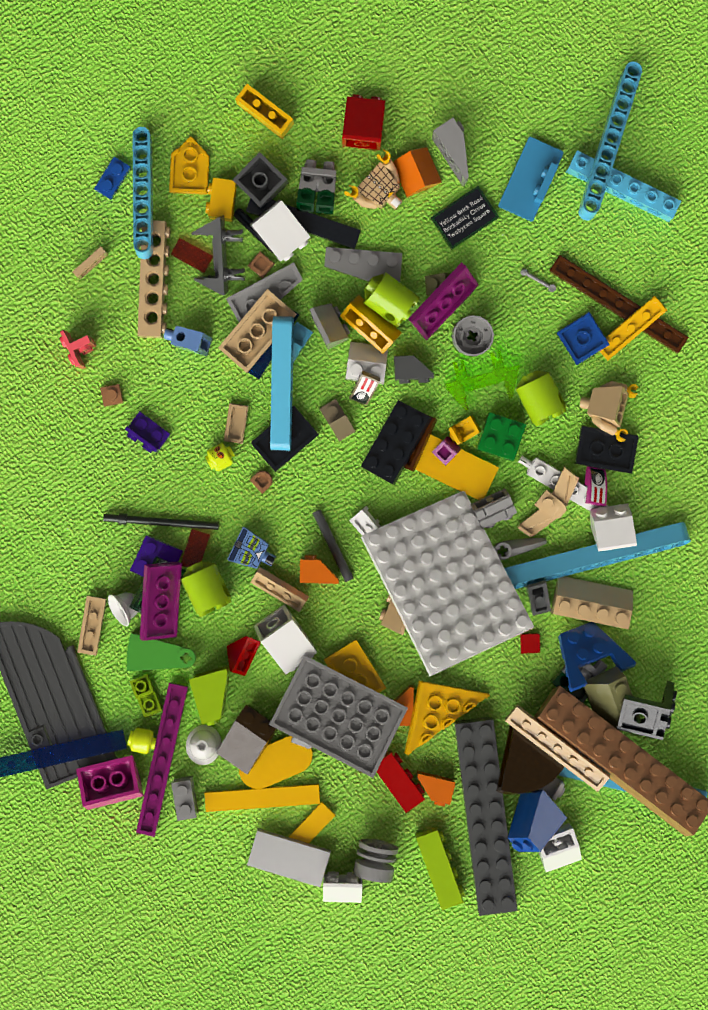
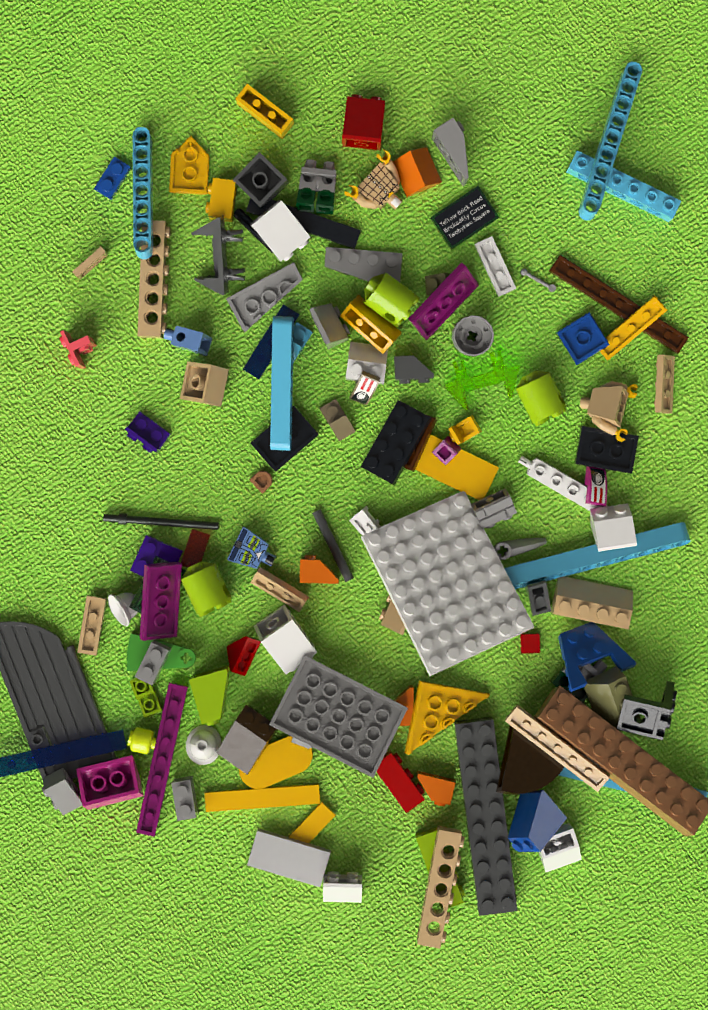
medium nougat plate [100,384,124,407] -> none
clear red tile [170,238,213,274] -> none
neon yellow head [205,443,235,471] -> none
tan slope [218,289,297,373] -> none
tan tile [224,403,249,444] -> none
medium nougat tile [248,251,275,279] -> none
yellow plate [324,639,386,693] -> none
light grey wheel [353,839,399,883] -> none
green brick [476,412,526,462] -> none
dark azure bracket [498,137,564,222] -> none
tan plate [517,466,579,537] -> none
white bracket [538,778,565,800] -> none
none -> light grey brick [42,768,82,815]
none -> light grey brick [135,640,172,685]
none -> tan slope [180,361,229,407]
none -> tan brick [417,826,464,949]
none -> white plate [474,236,516,297]
none -> tan plate [654,355,675,414]

